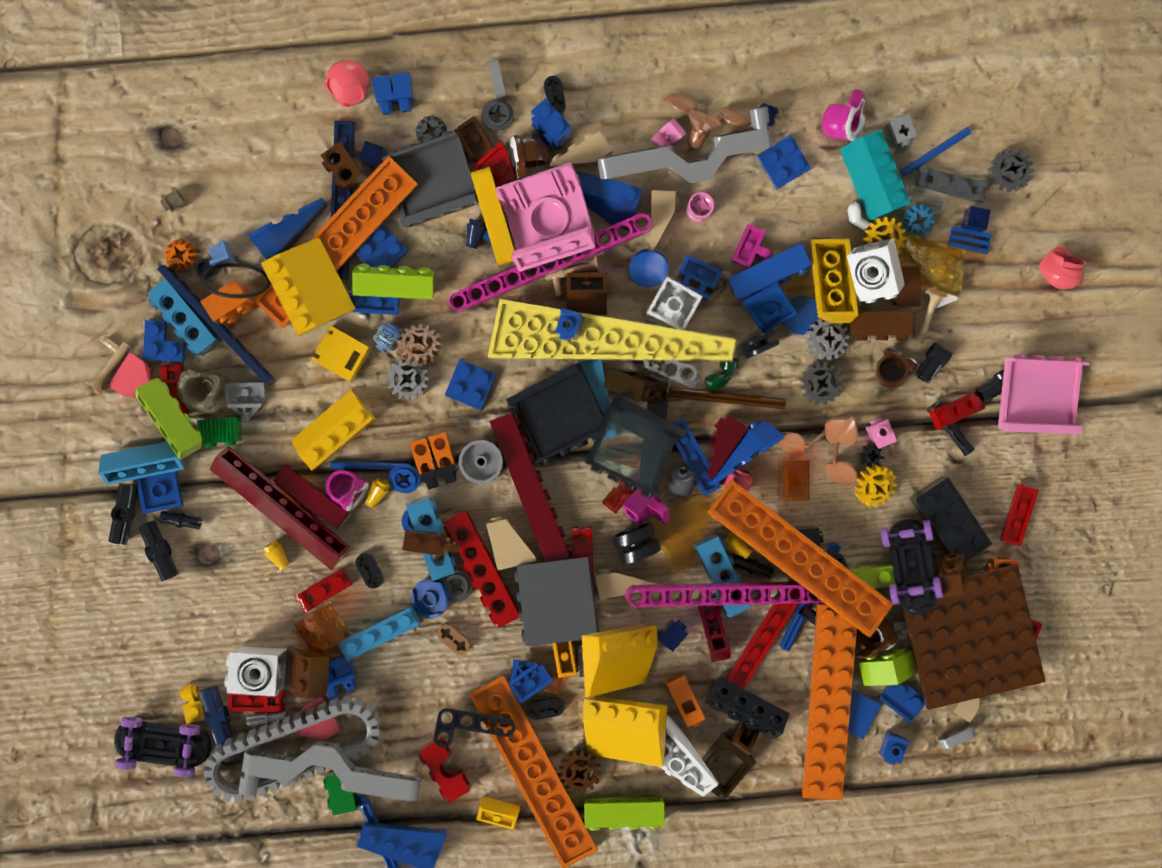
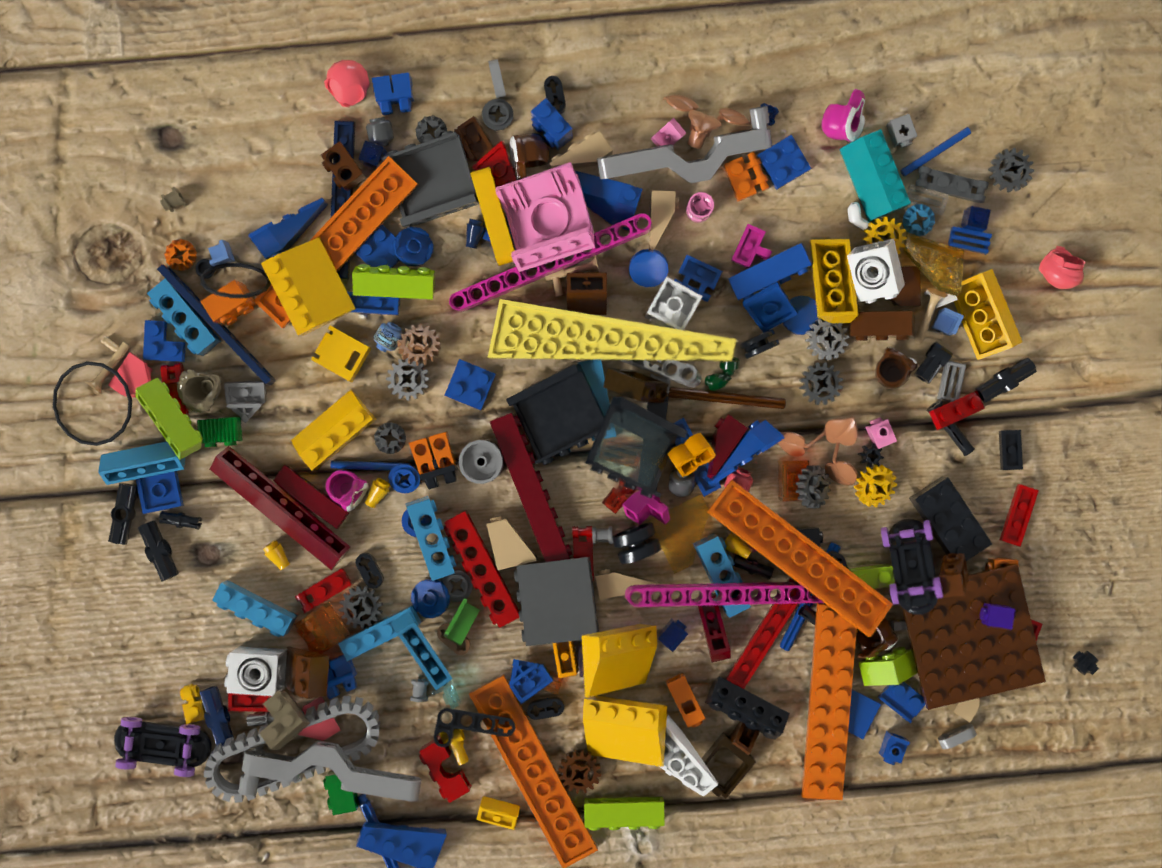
reddish brown hinge [402,529,460,556] -> none
blue brick [555,308,585,342] -> none
bright pink panel [998,354,1090,434] -> none
none -> black piece [52,361,132,446]
none -> dark azure brick [212,580,298,637]
none -> dark tan brick [259,690,310,750]
none -> dark grey gear [339,585,383,629]
none -> dark grey head [366,117,394,147]
none -> dark grey gear [374,422,406,454]
none -> dark azure brick [391,611,452,690]
none -> blue tile [393,226,433,267]
none -> light grey bush [410,679,429,702]
none -> clear light blue bracket [431,680,461,709]
none -> yellow pin [440,729,469,765]
none -> bright green panel [443,598,480,646]
none -> light grey bush [592,526,613,544]
none -> light orange brick [667,433,716,477]
none -> orange plate [723,152,769,202]
none -> dark grey gear [796,465,831,509]
none -> medium blue panel [931,308,964,336]
none -> light grey tile [937,361,966,402]
none -> yellow slope [952,269,1022,360]
none -> dark purple brick [980,603,1015,629]
none -> black plate [999,430,1023,470]
none -> black gear [1072,651,1099,675]

